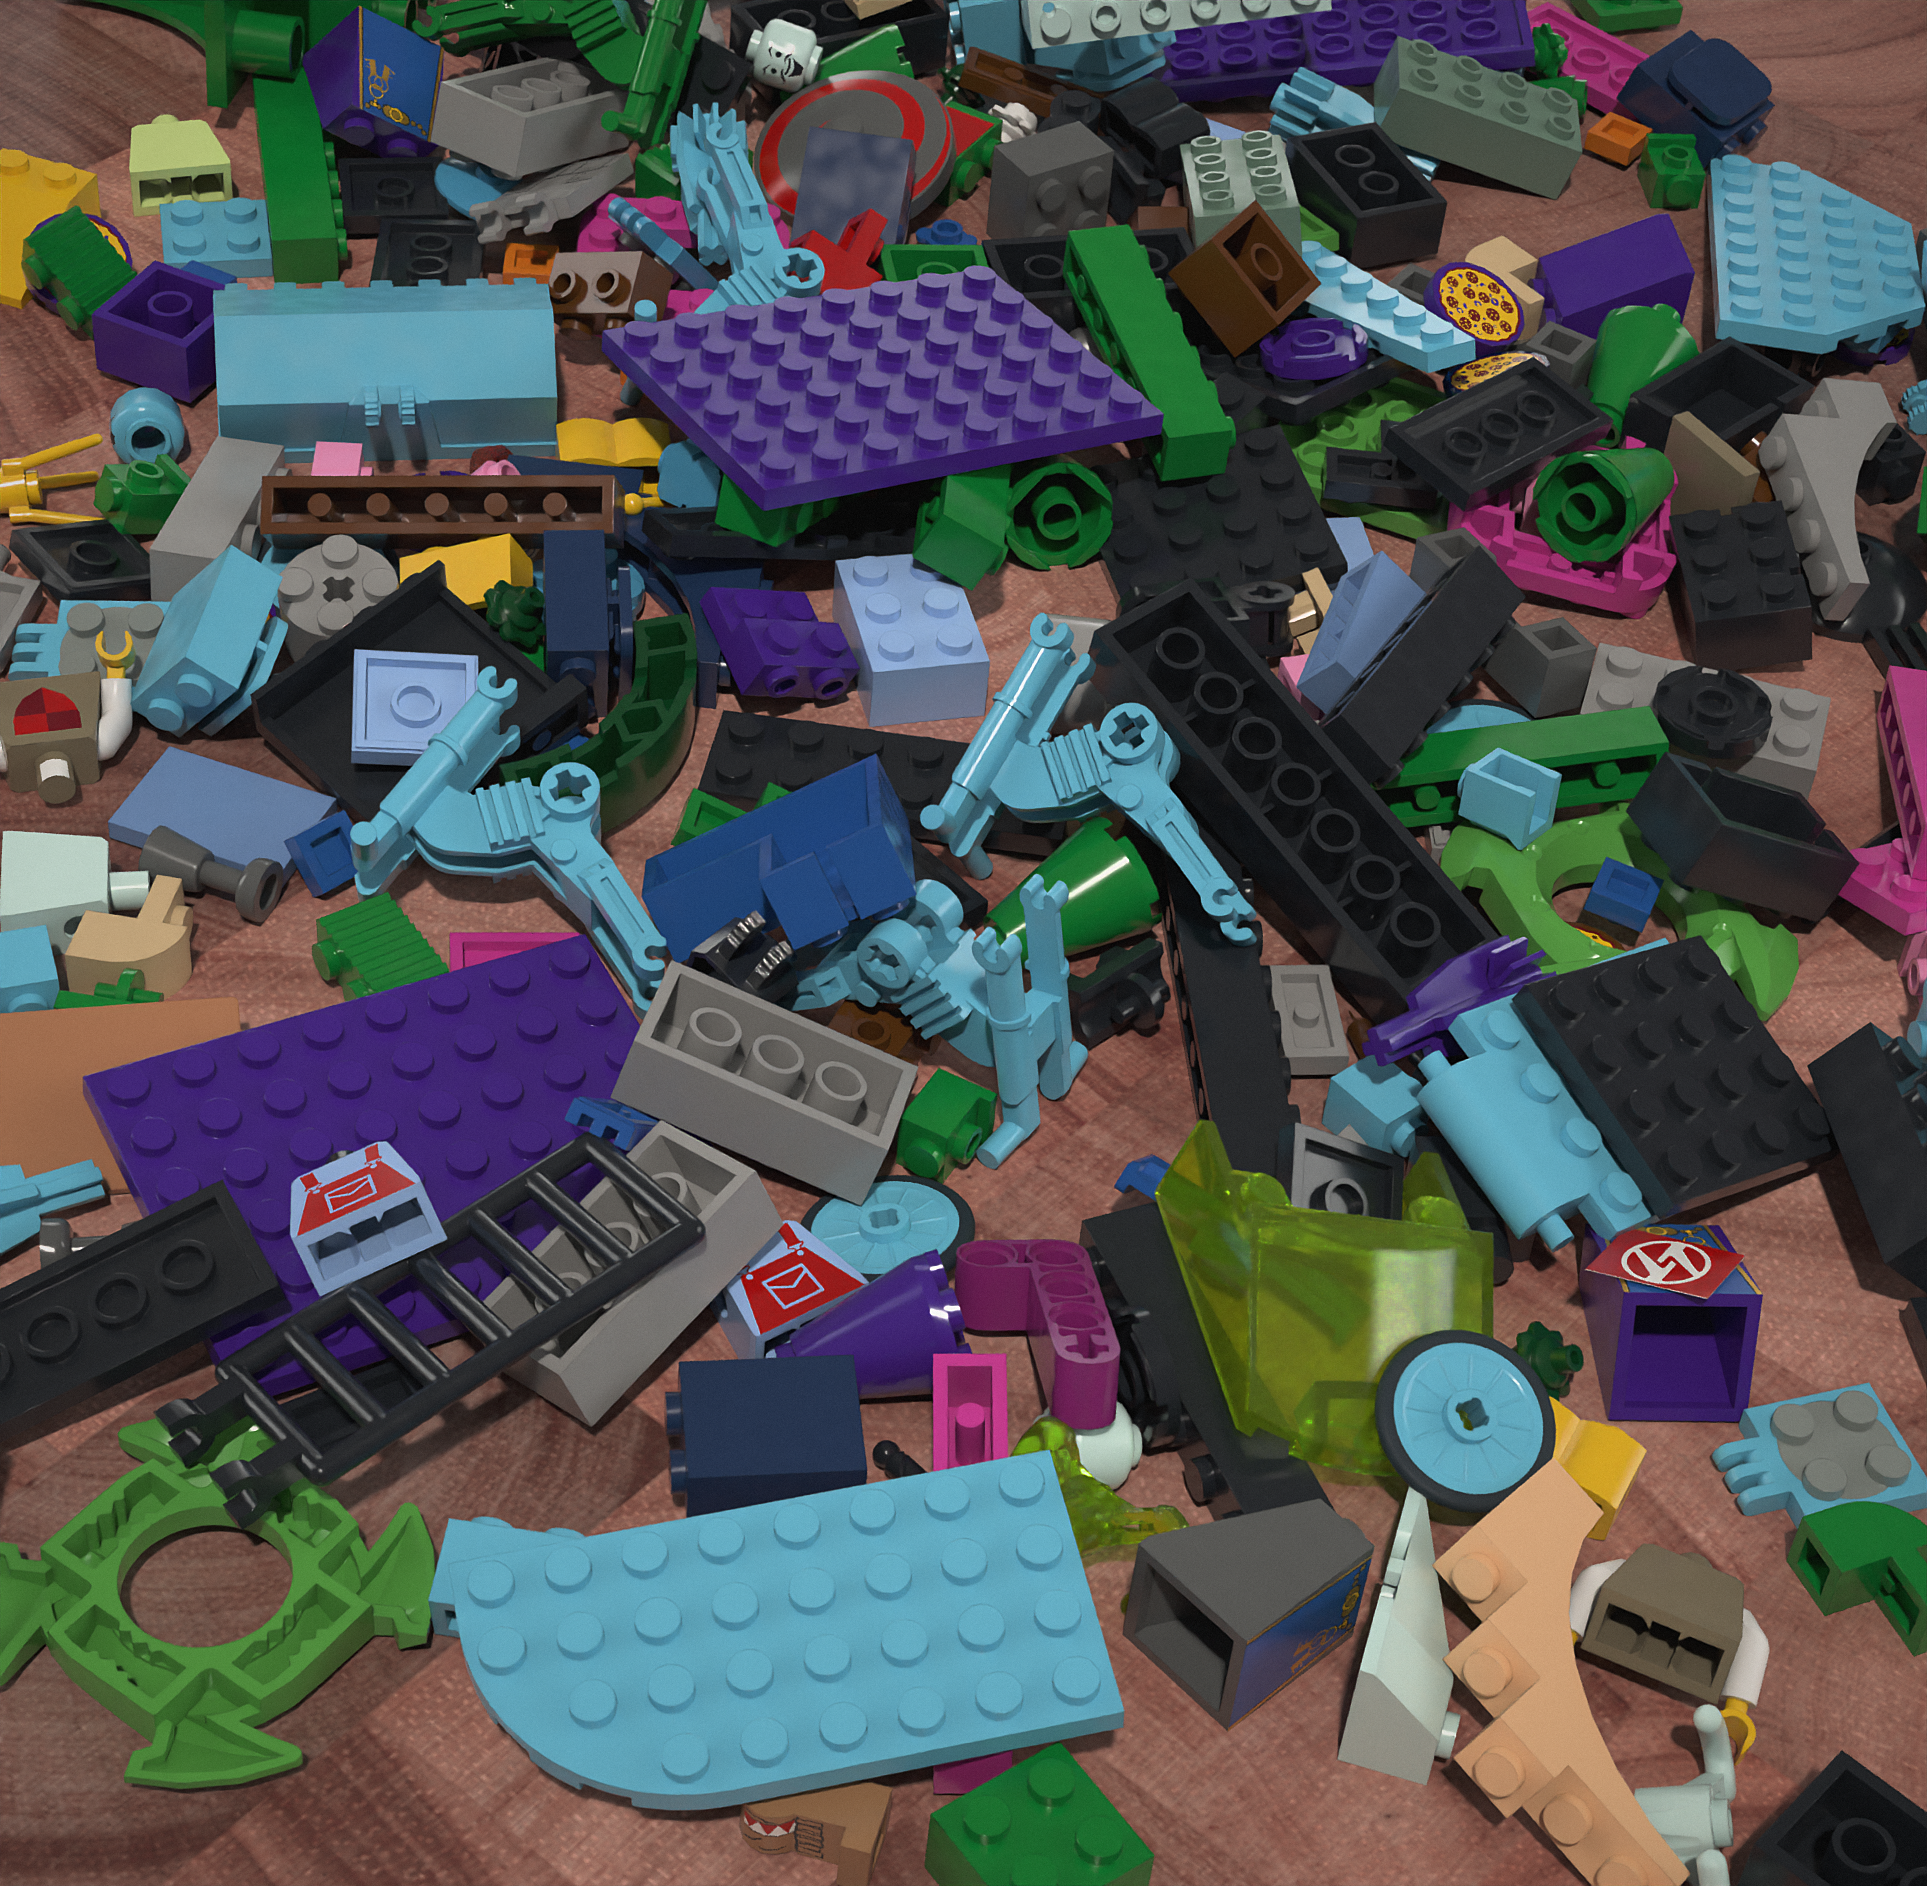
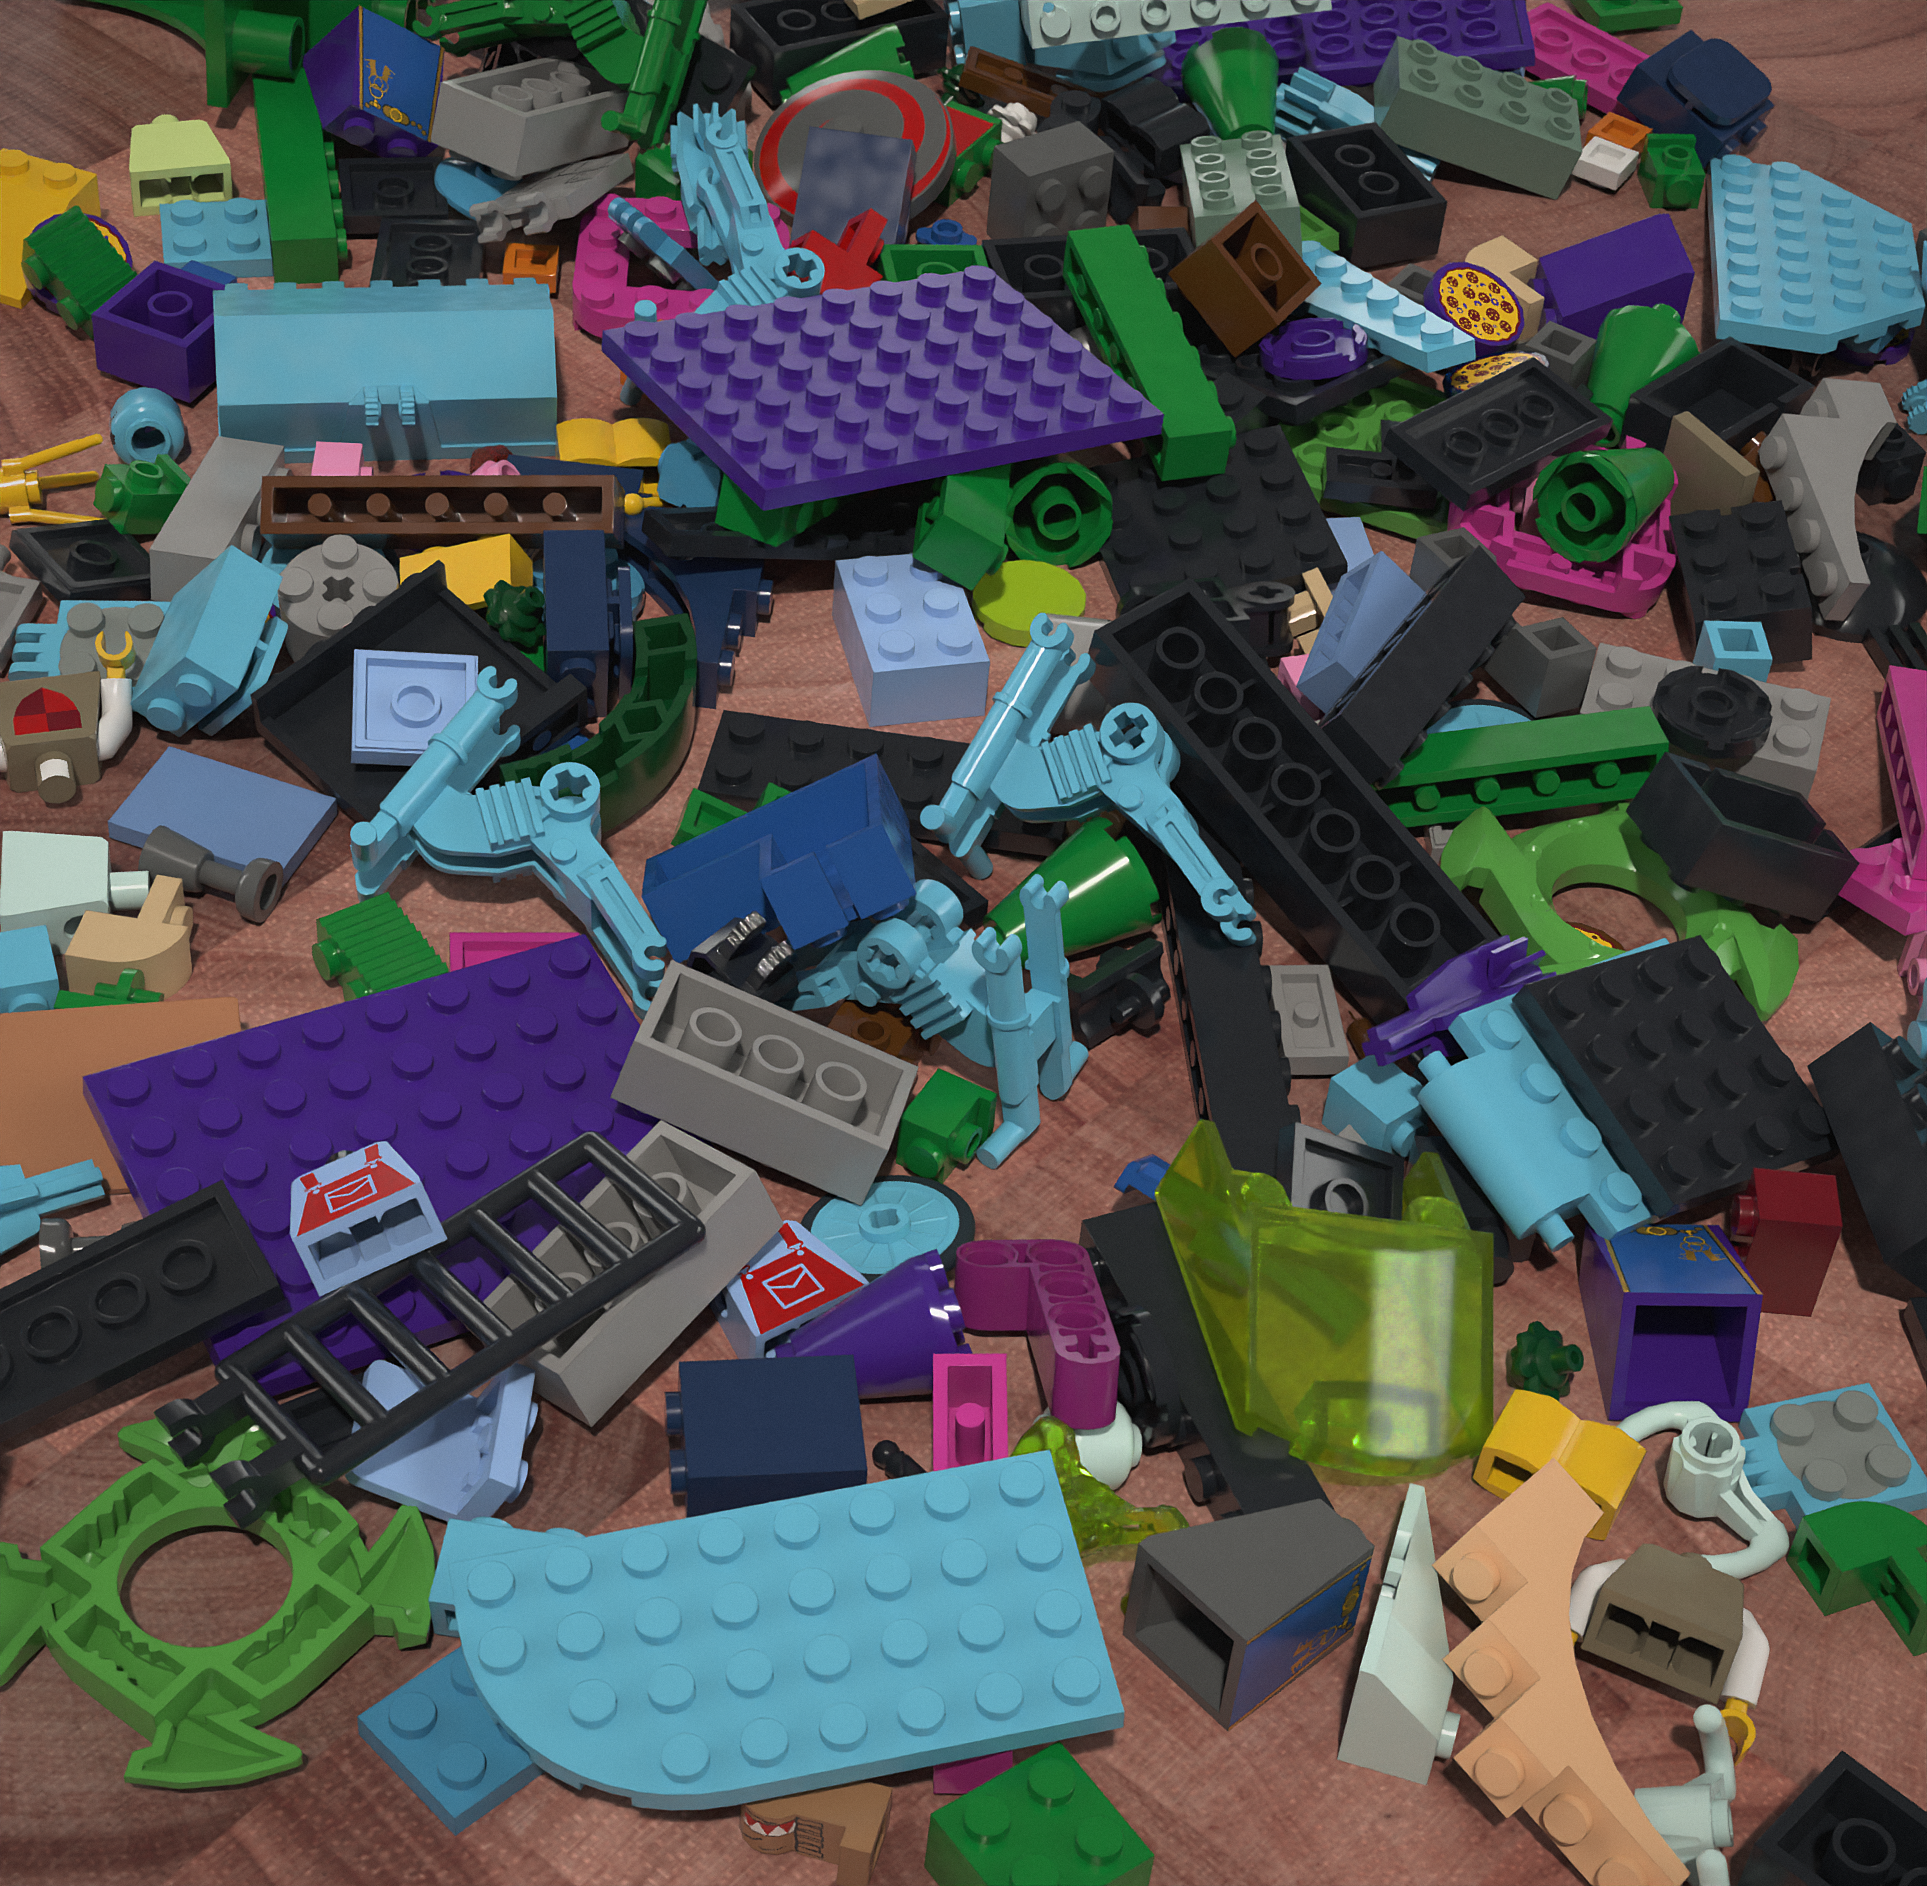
blue plate [284,810,358,897] -> none
reddish brown brick [548,251,674,341] -> none
blue tile [564,1096,659,1151] -> none
dark purple plate [699,587,860,700] -> none
light aqua head [746,19,823,93] -> none
medium azure wheel [1375,1330,1556,1513] -> none
medium azure window [1457,747,1562,850] -> none
green plant [1529,23,1568,80] -> none
blue plate [1584,857,1664,933] -> none
red sticker [1585,1229,1746,1299] -> none
none -> light blue bracket [345,1360,538,1522]
none -> dark azure plate [357,1646,546,1836]
none -> lime tile [971,560,1086,647]
none -> green cone [1181,27,1279,141]
none -> white plate [1571,136,1639,191]
none -> light aqua piece [1616,1401,1790,1580]
none -> medium azure brick [1693,621,1773,682]
none -> dark red brick [1730,1168,1843,1317]

